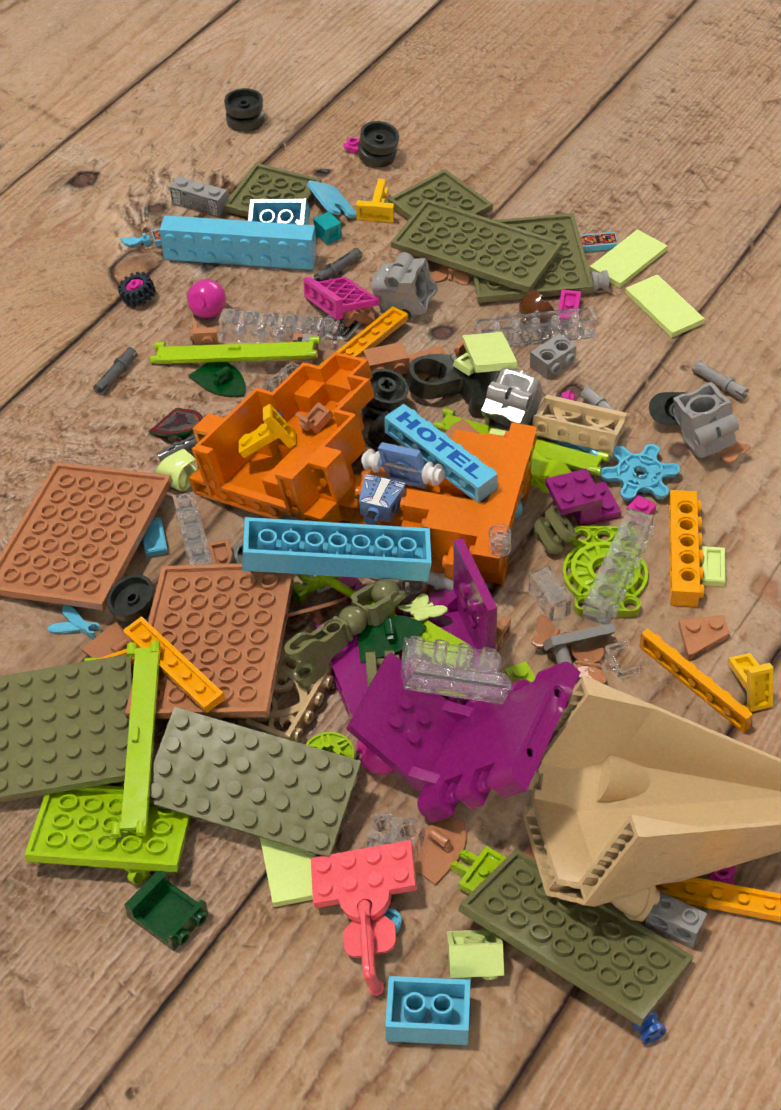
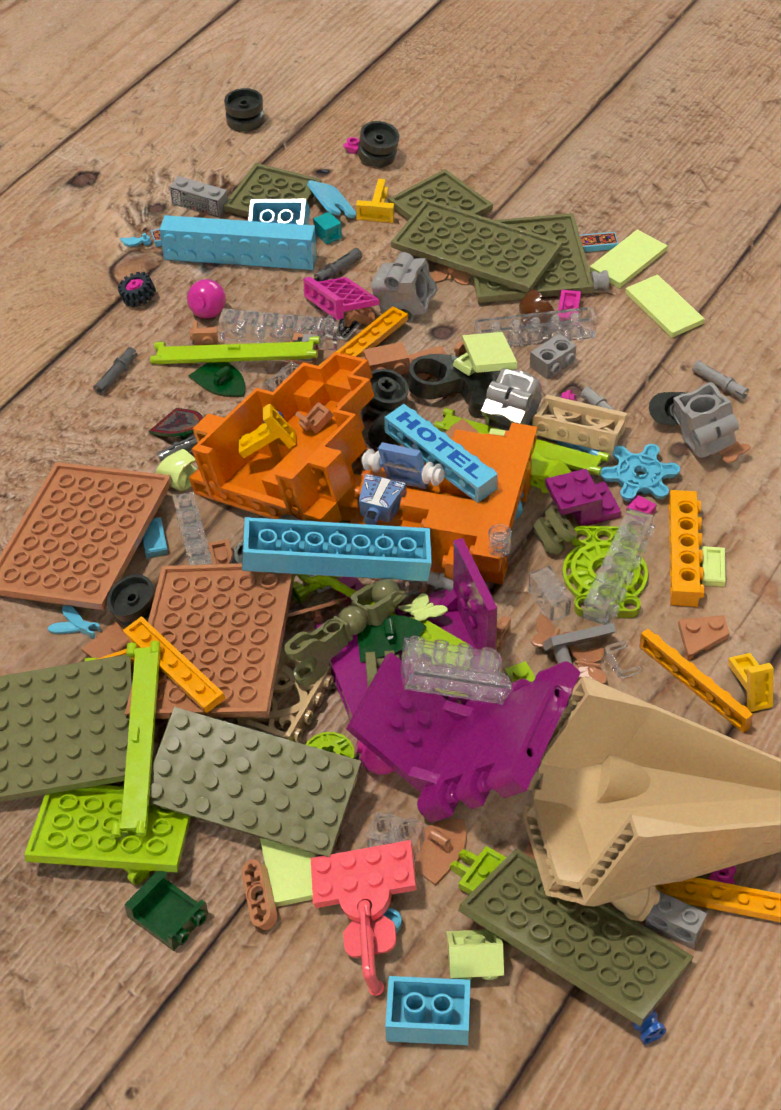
none -> nougat beam [241,859,277,930]

